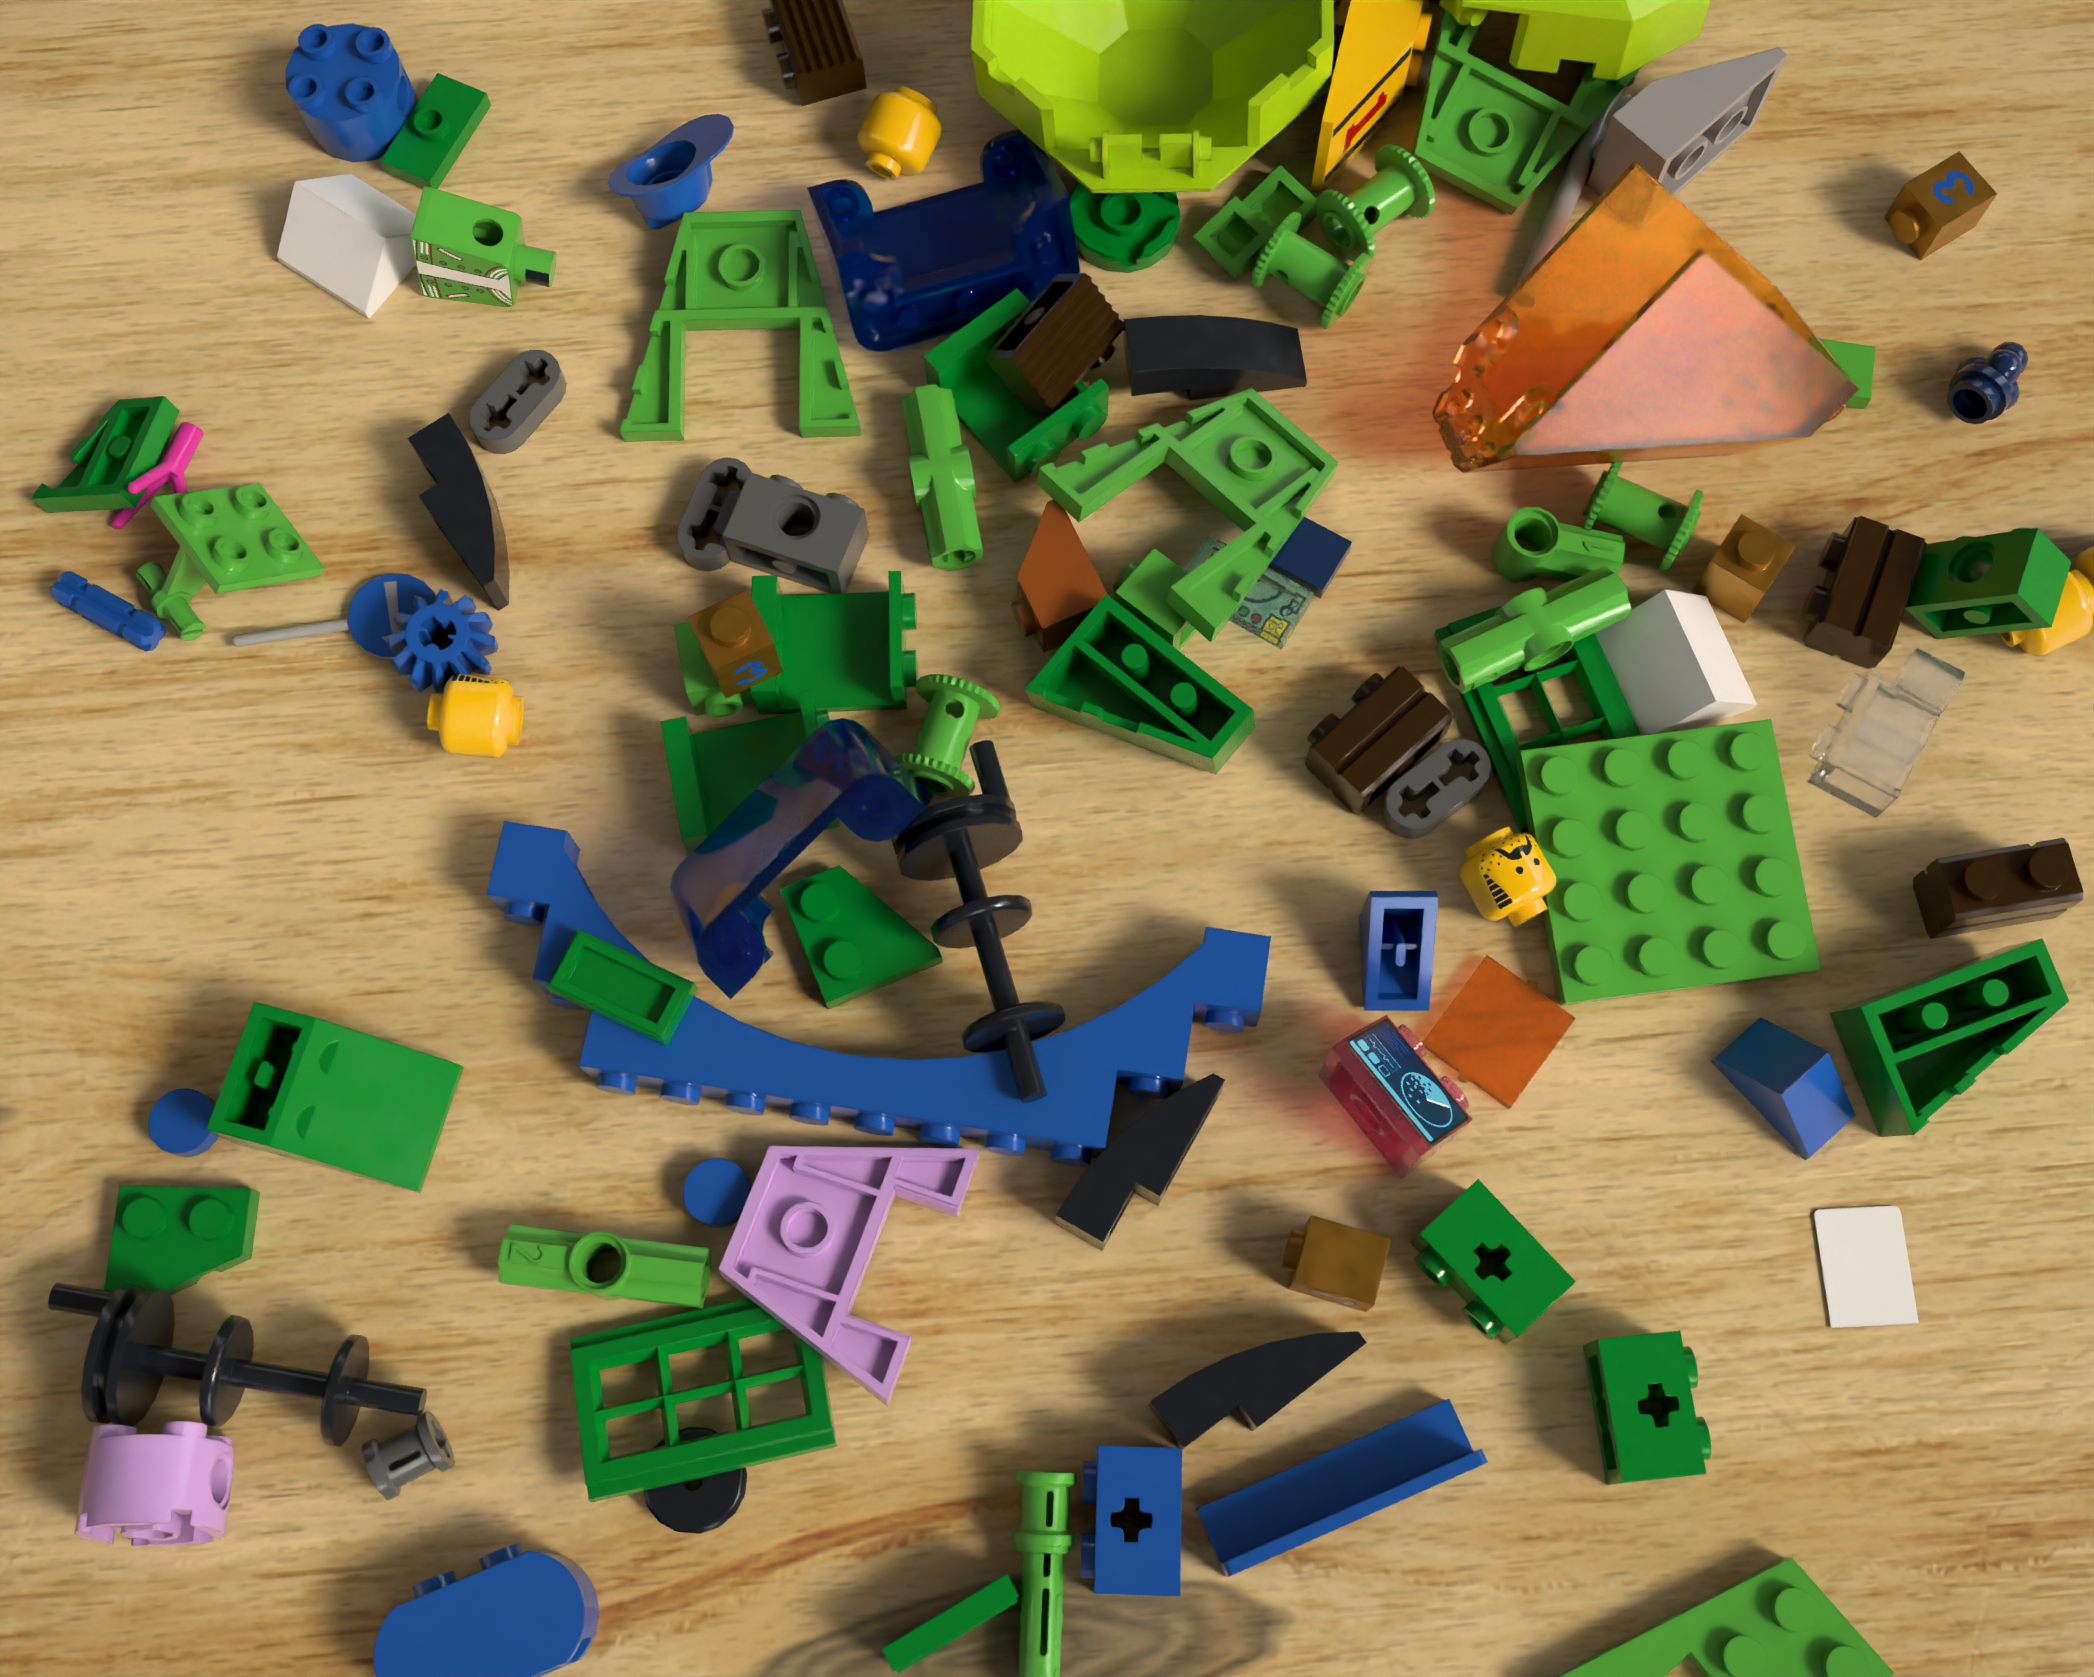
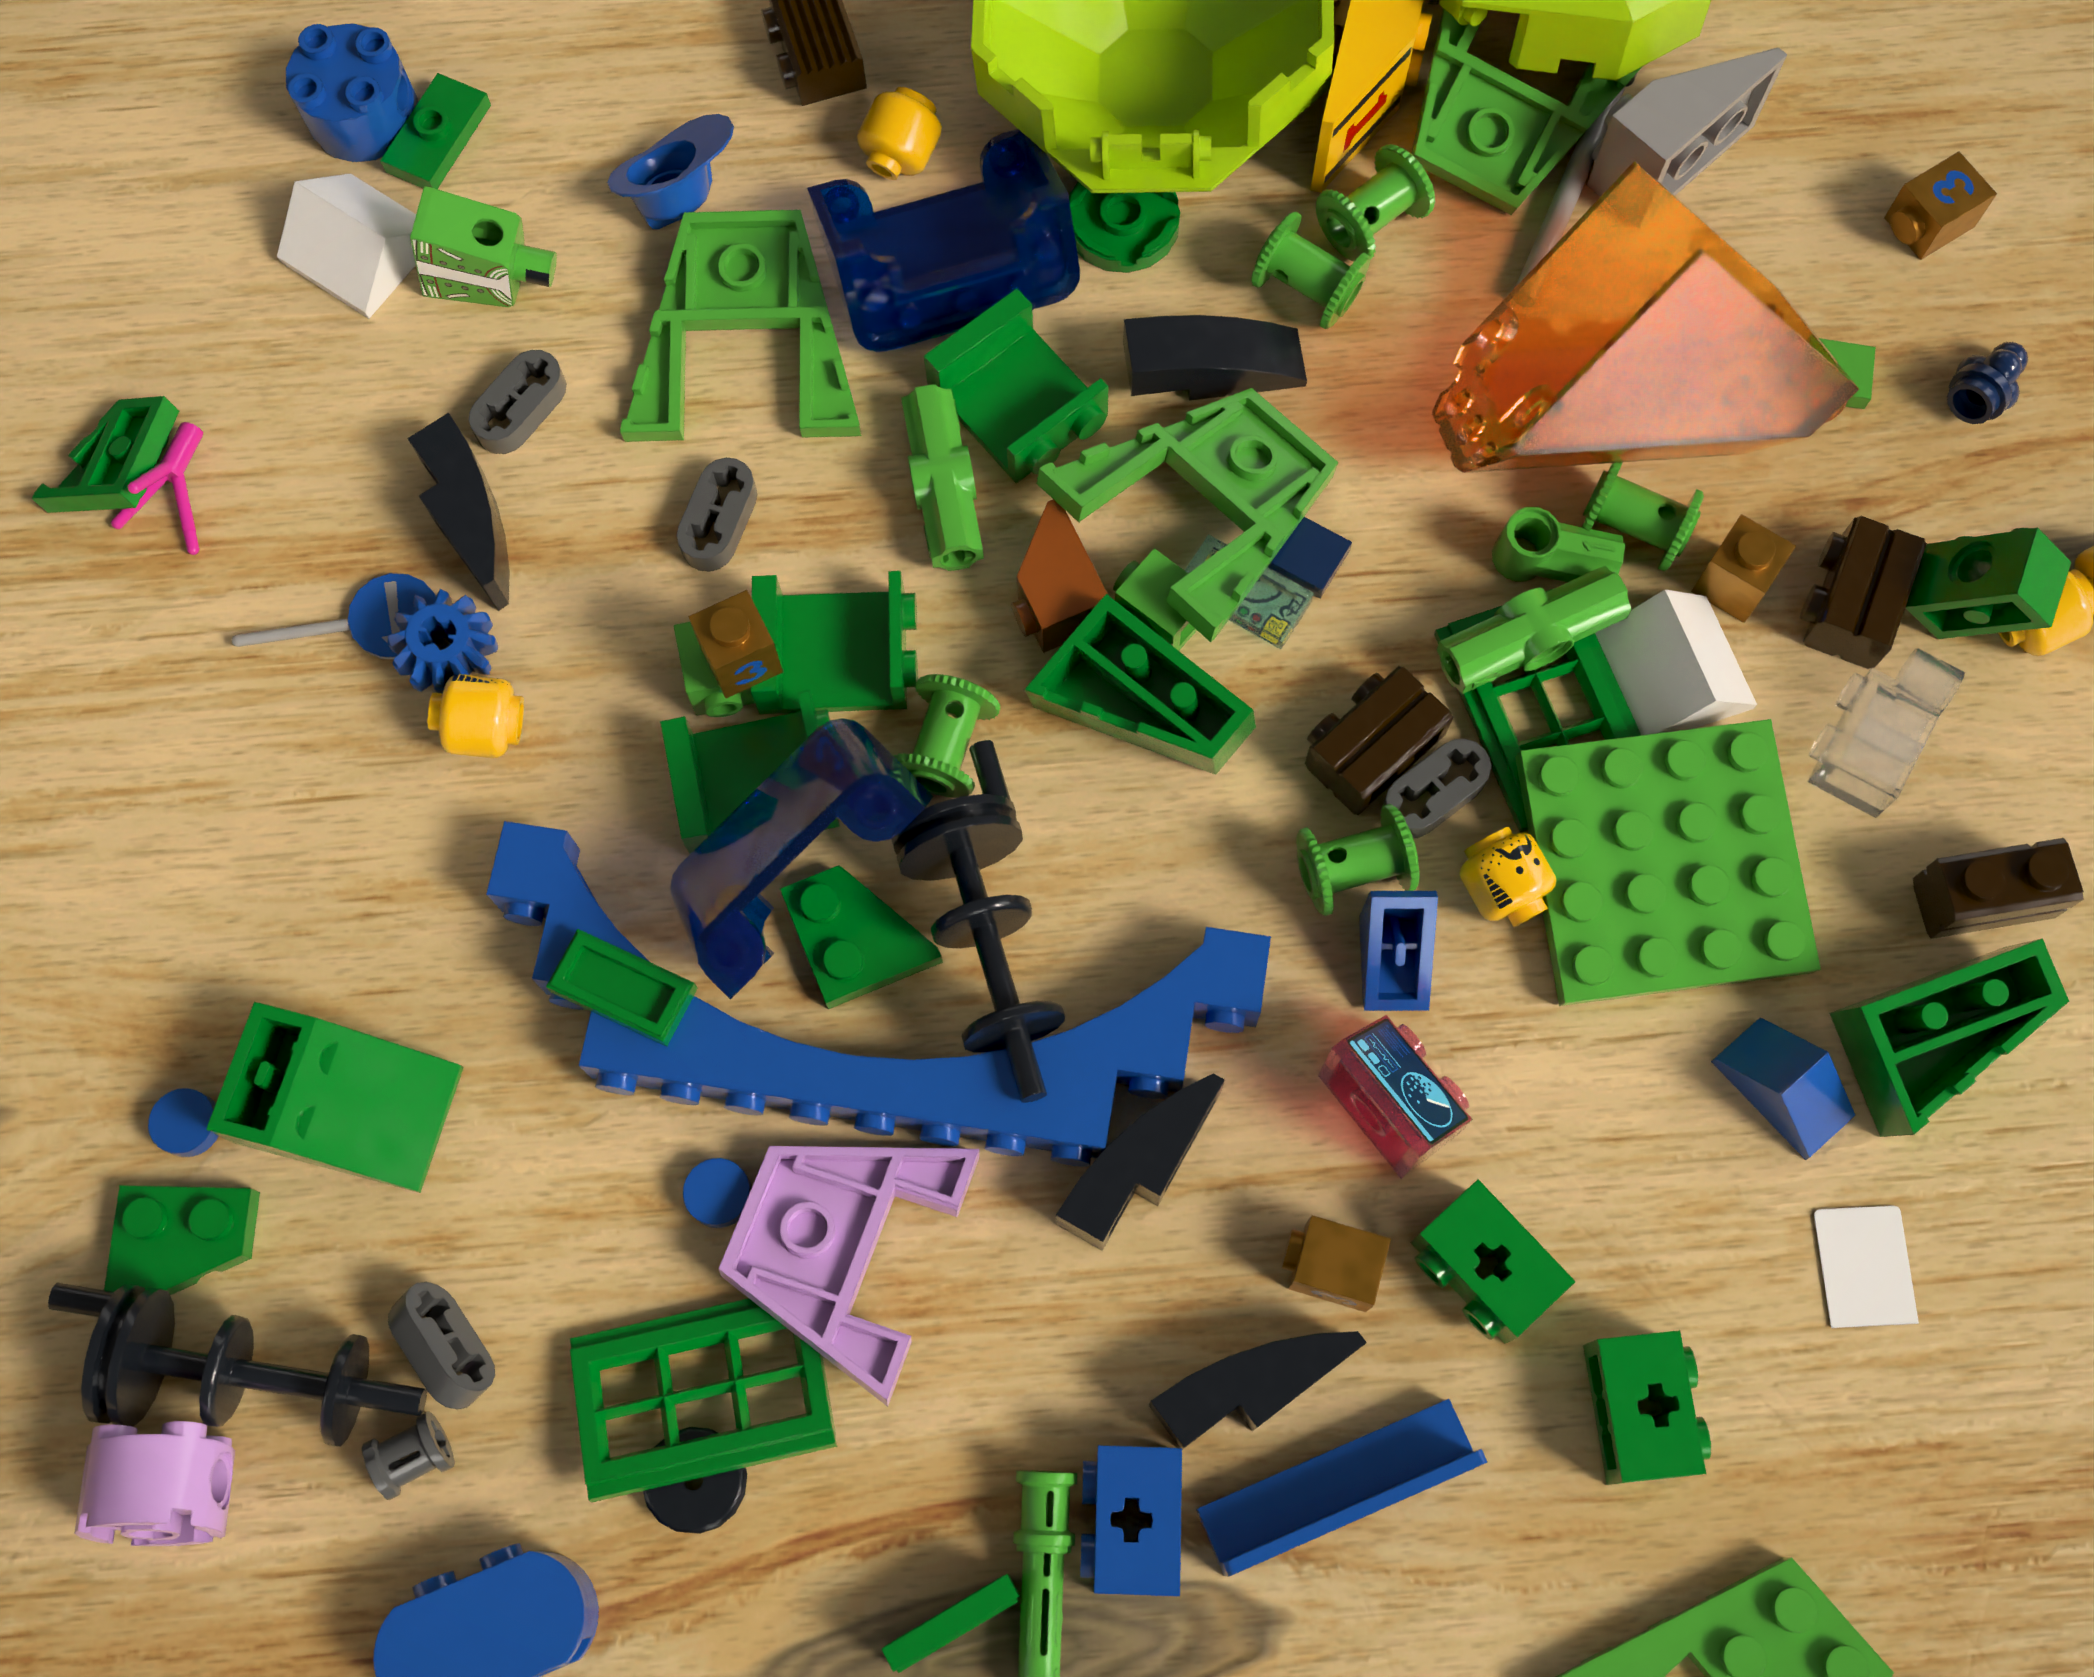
blue axle [50,571,166,651] -> none
bright green plate [136,483,325,641] -> none
bright green piece [498,1224,712,1308] -> none
dark grey brick [722,472,869,594] -> none
dark brown brick [984,273,1124,413] -> none
bright green slope [1193,165,1317,278] -> none
clear orange piece [1420,955,1576,1109] -> none
none -> dark grey beam [388,1282,495,1410]
none -> bright green hose [1296,804,1420,916]

